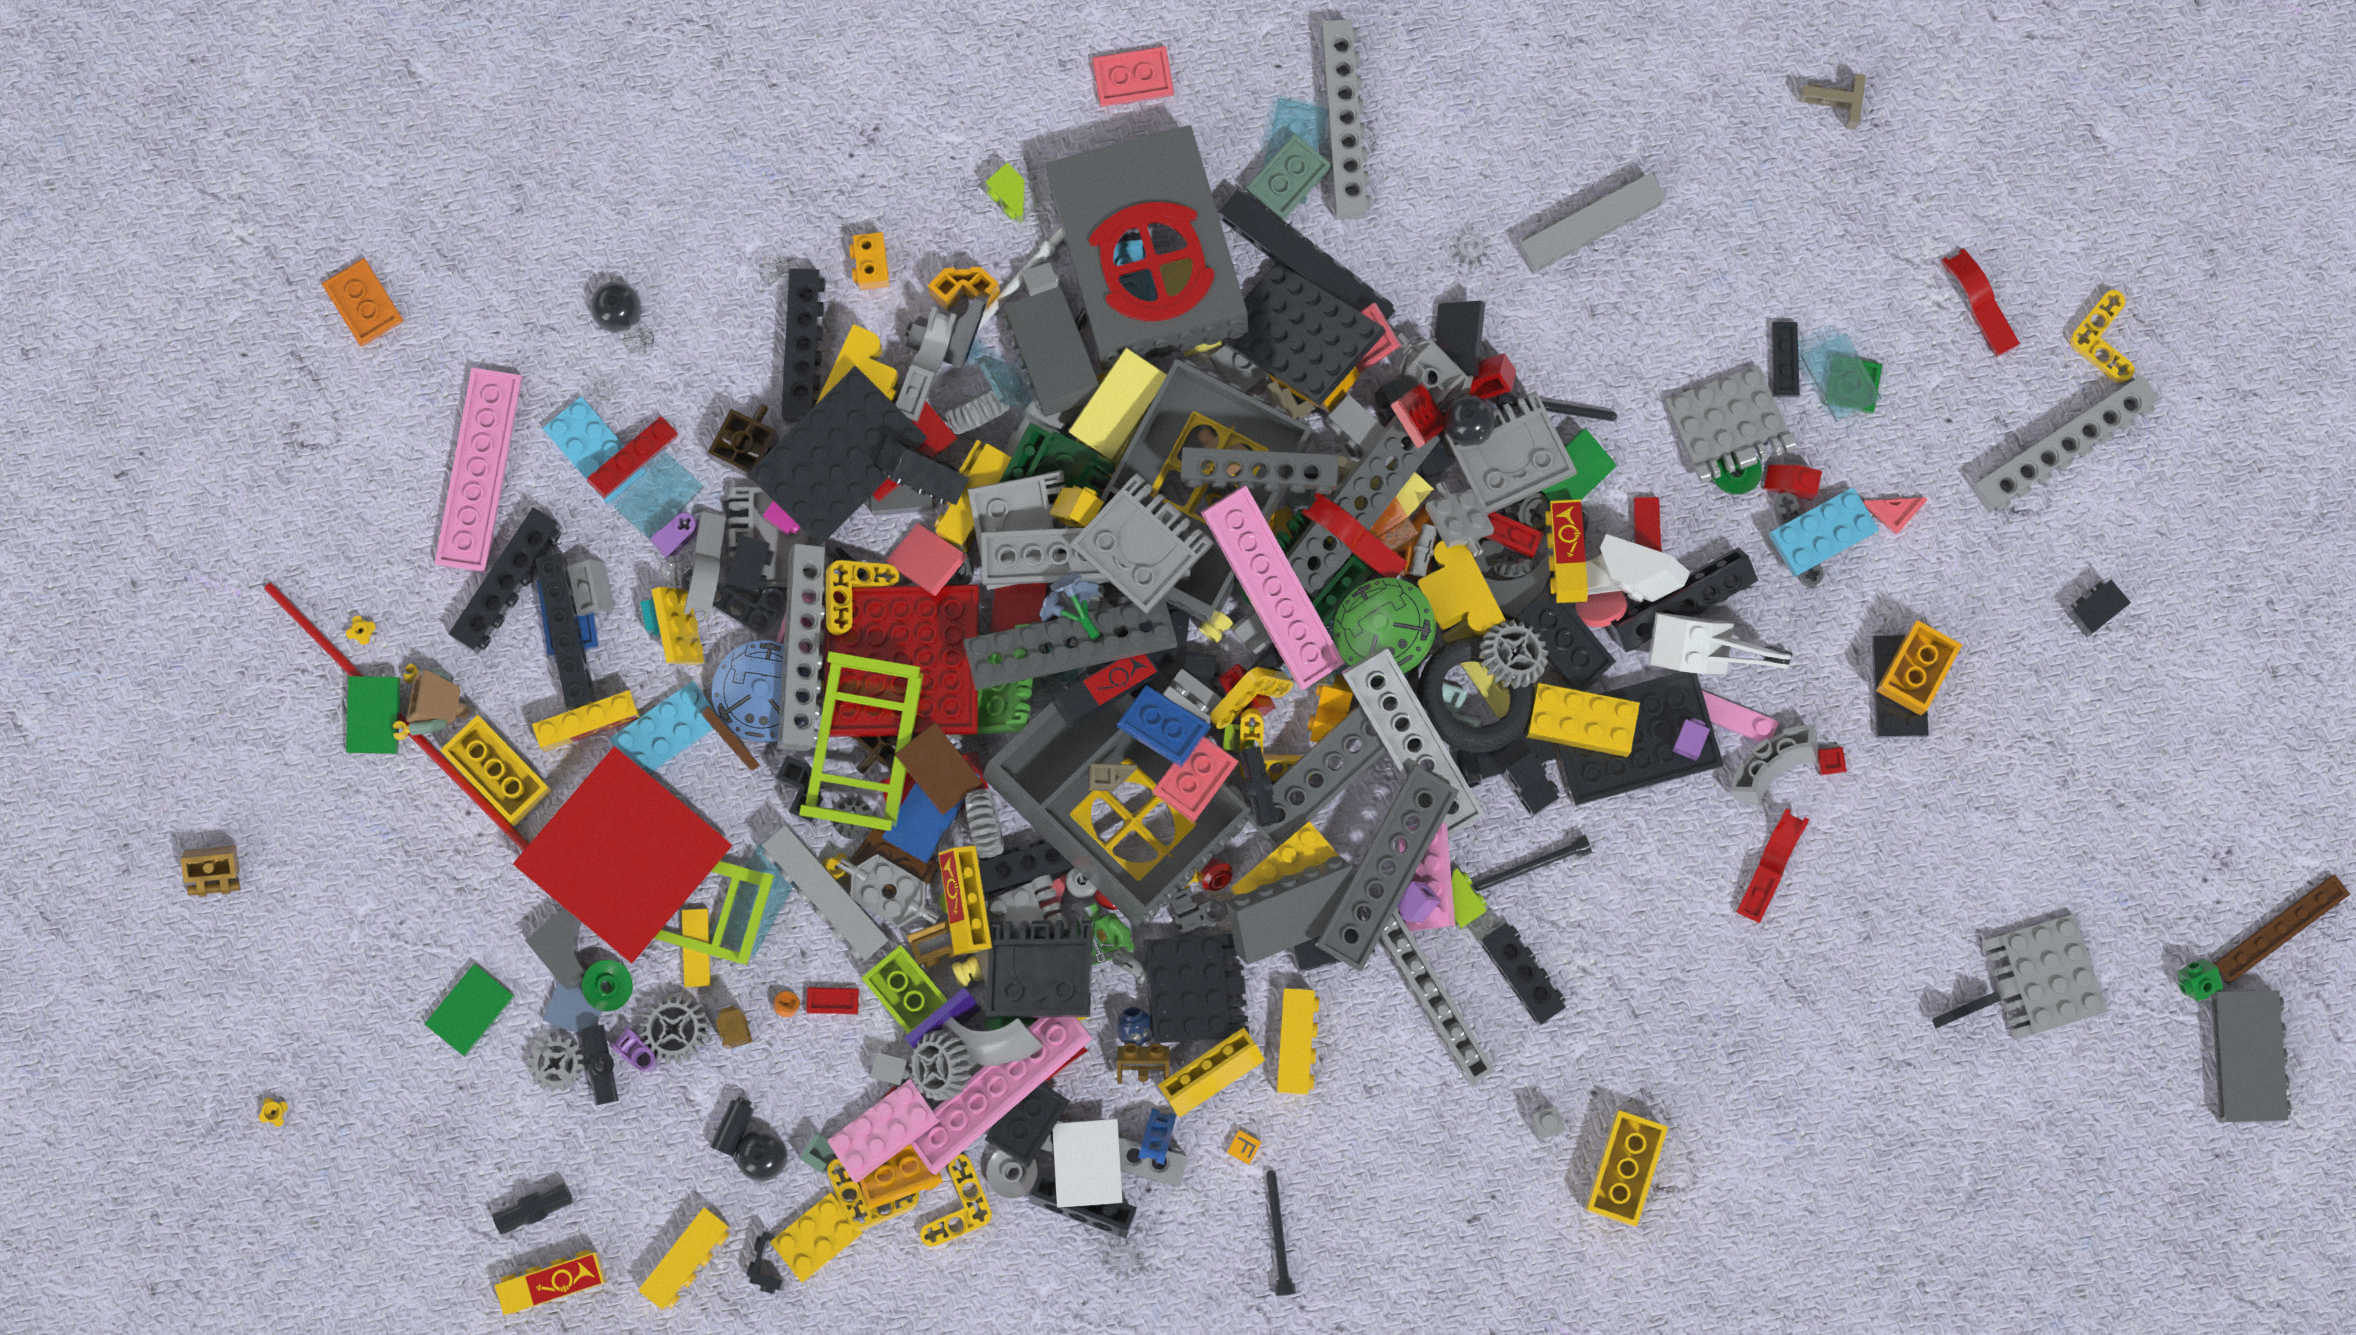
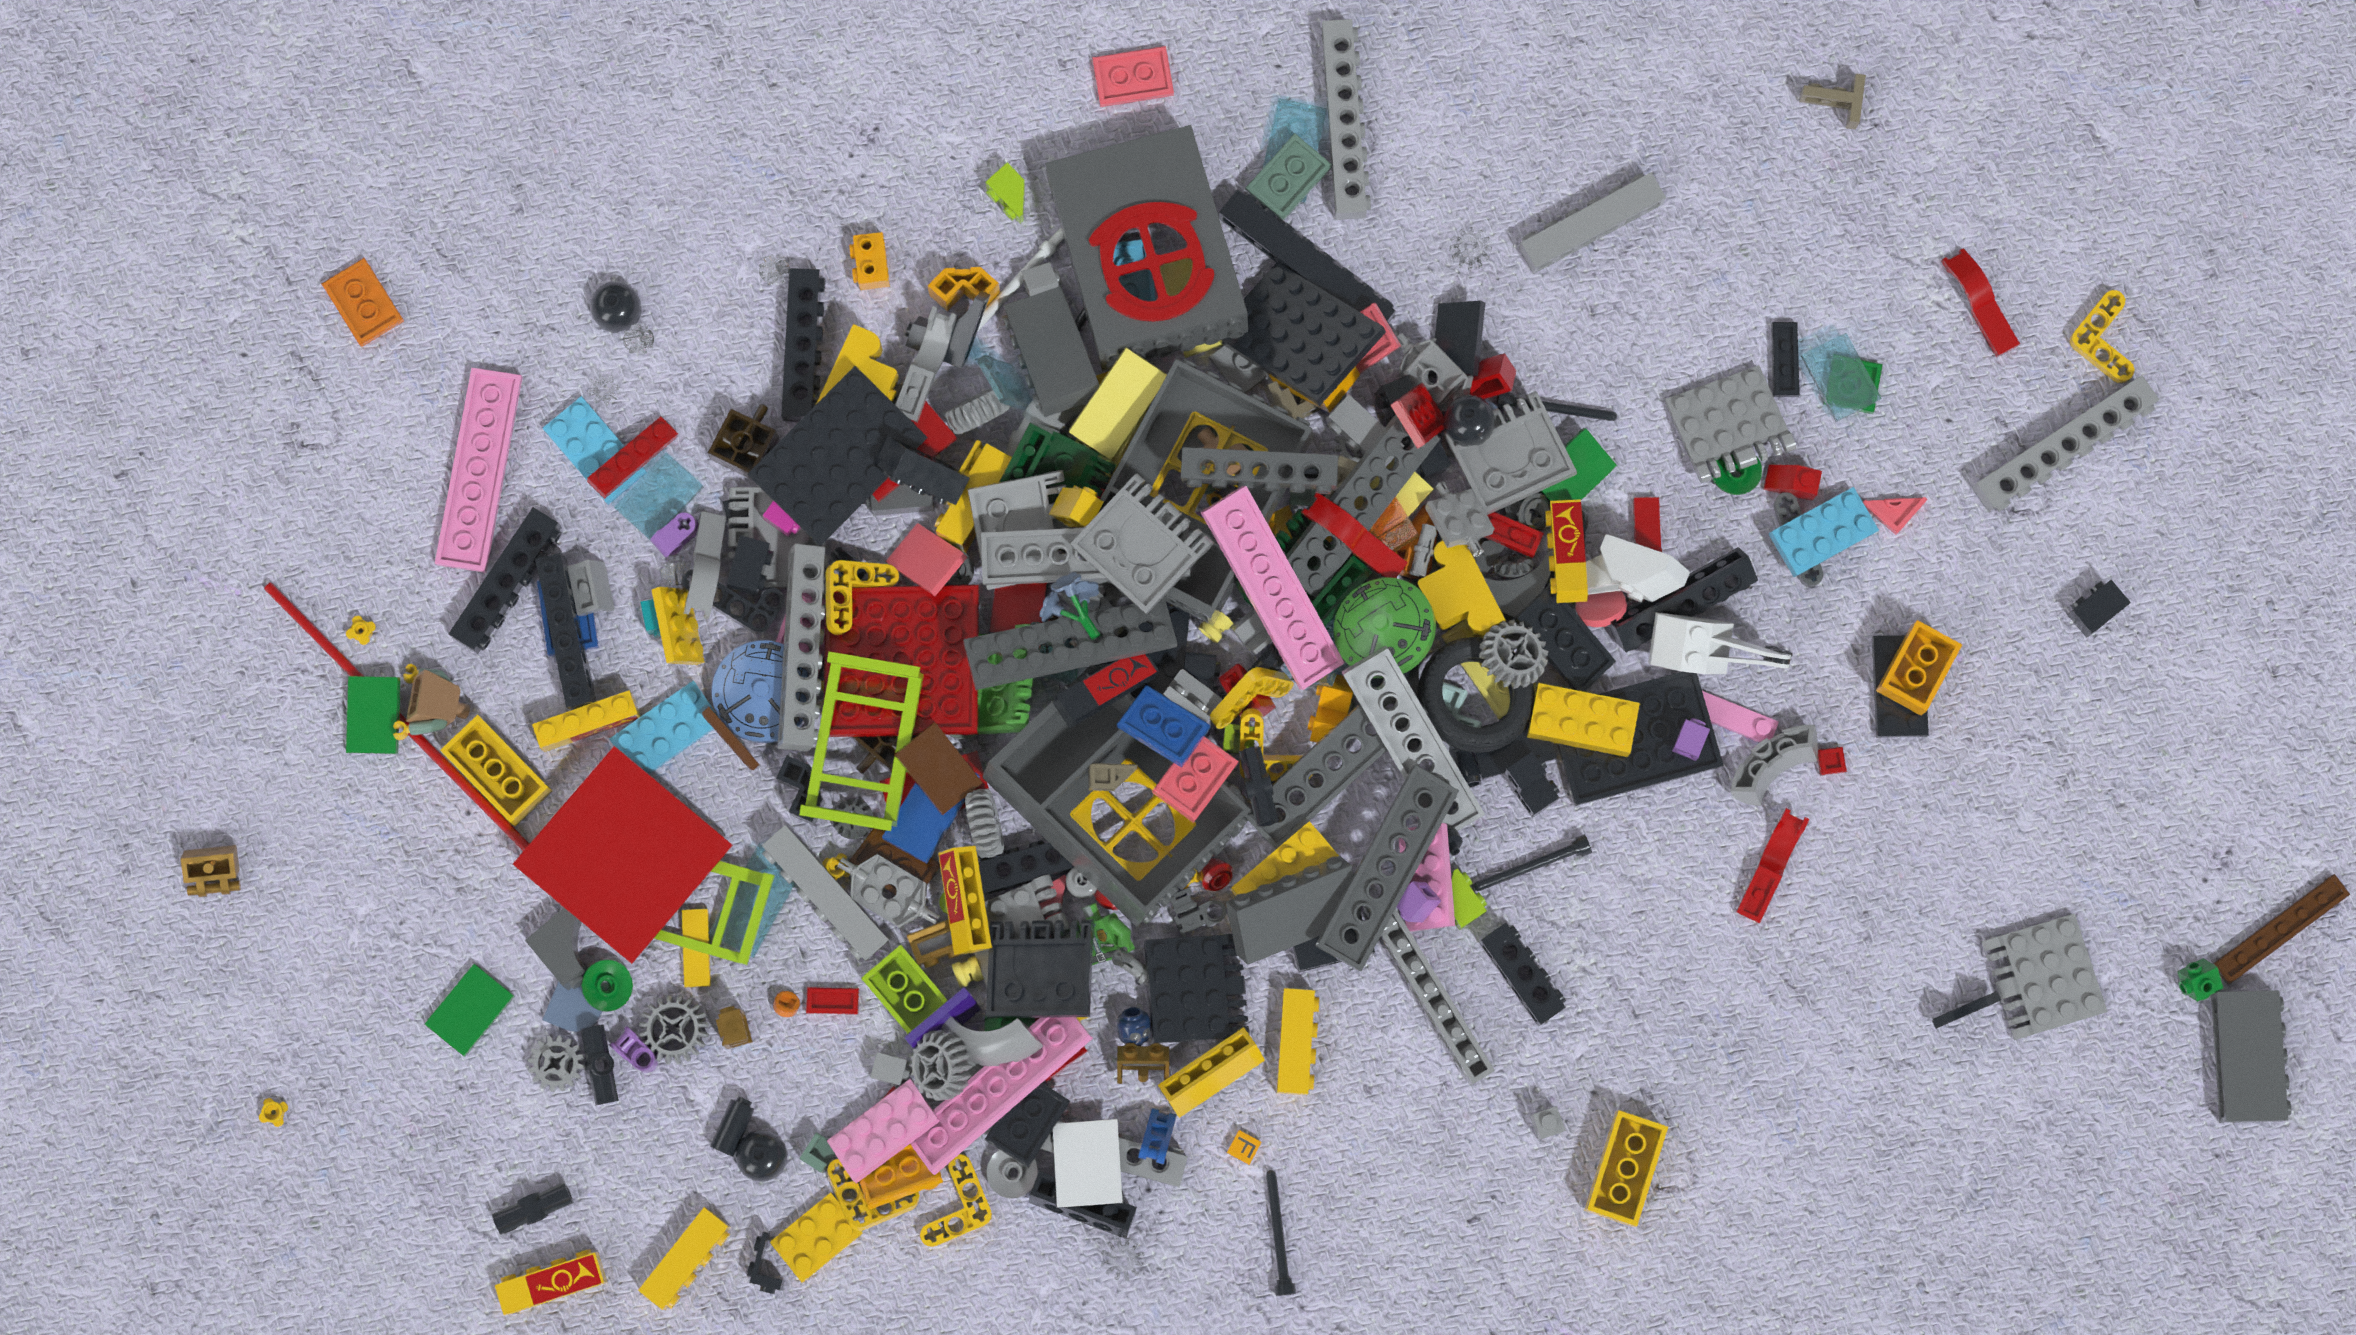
none -> black tile [1447,828,1463,856]

